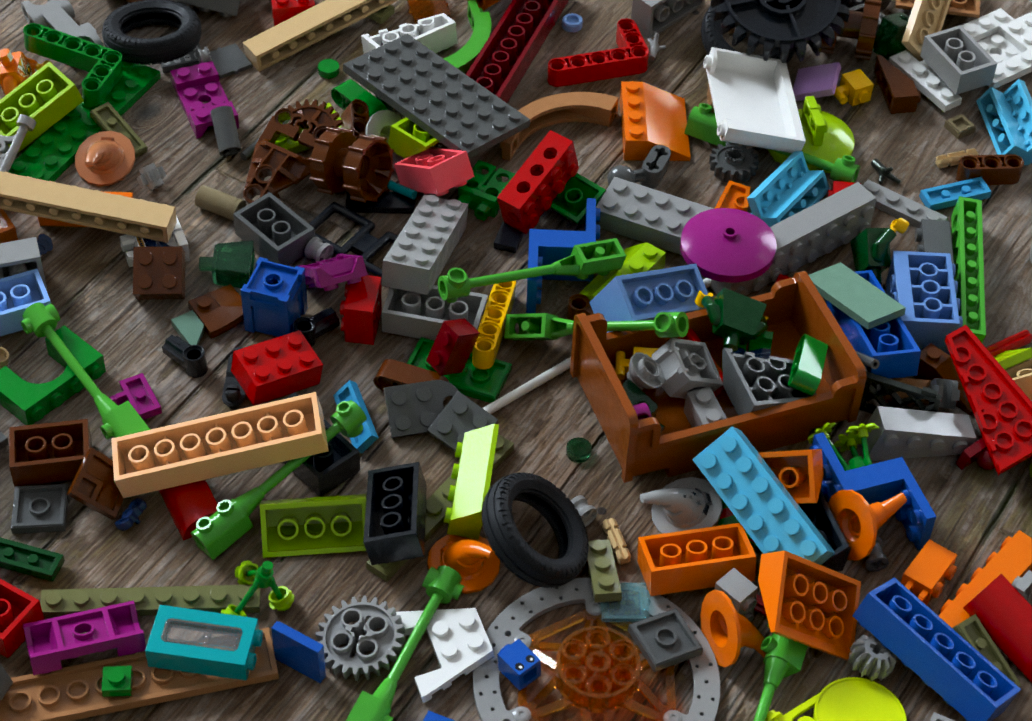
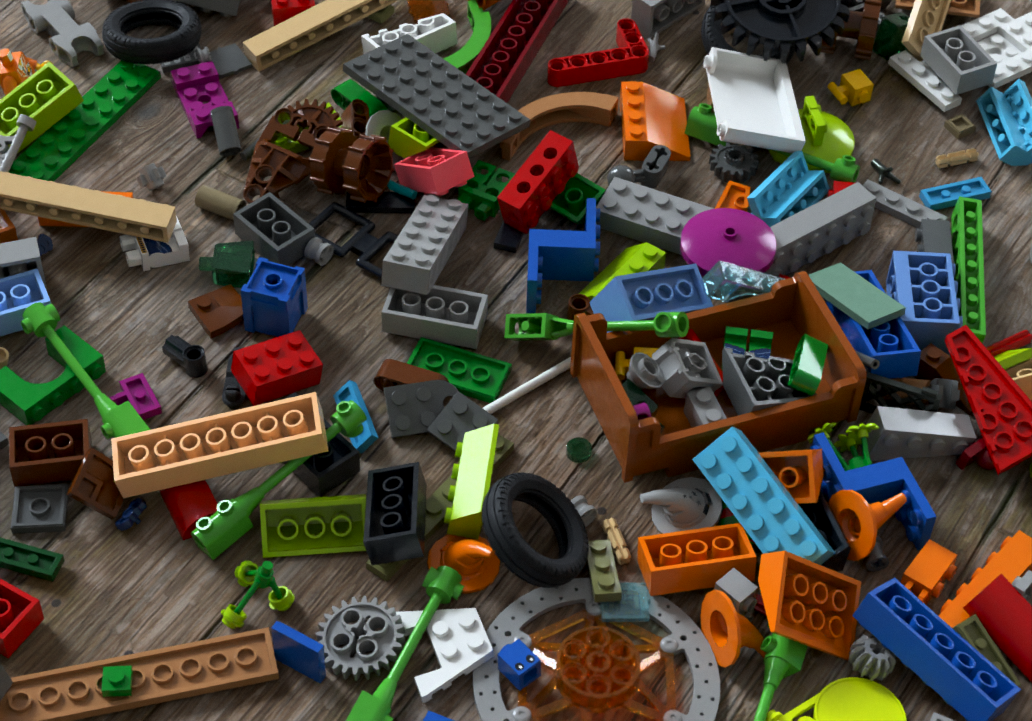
green beam [23,23,123,107] -> none
magenta piece [23,600,146,675] -> none
olive plate [40,584,261,618] -> none
nougat piece [75,131,135,186] -> none
olive tile [90,102,148,158] -> none
reddish brown brick [133,246,185,300] -> none
teal piece [145,605,263,681] -> none
sand green tile [171,310,205,345] -> none
black piece [293,307,340,347] -> none
magenta piece [297,254,368,291] -> none
green tile [318,59,340,79] -> none
red brick [340,275,383,345] -> none
dark red brick [426,318,480,376] -> none
bright green bar [438,238,626,303] -> none
yellow beam [472,280,516,370] -> none
light blue tile [562,13,583,32] -> none
dark grey tile [628,608,703,672] -> none
dark green torso [695,288,768,352] -> none
lavender tile [793,62,841,101] -> none
dark green torso [850,218,909,285] -> none
reddish brown slope [874,55,921,114] -> none
reddish brown beam [956,154,1024,185] -> none
none -> clear light blue arch [703,260,785,302]

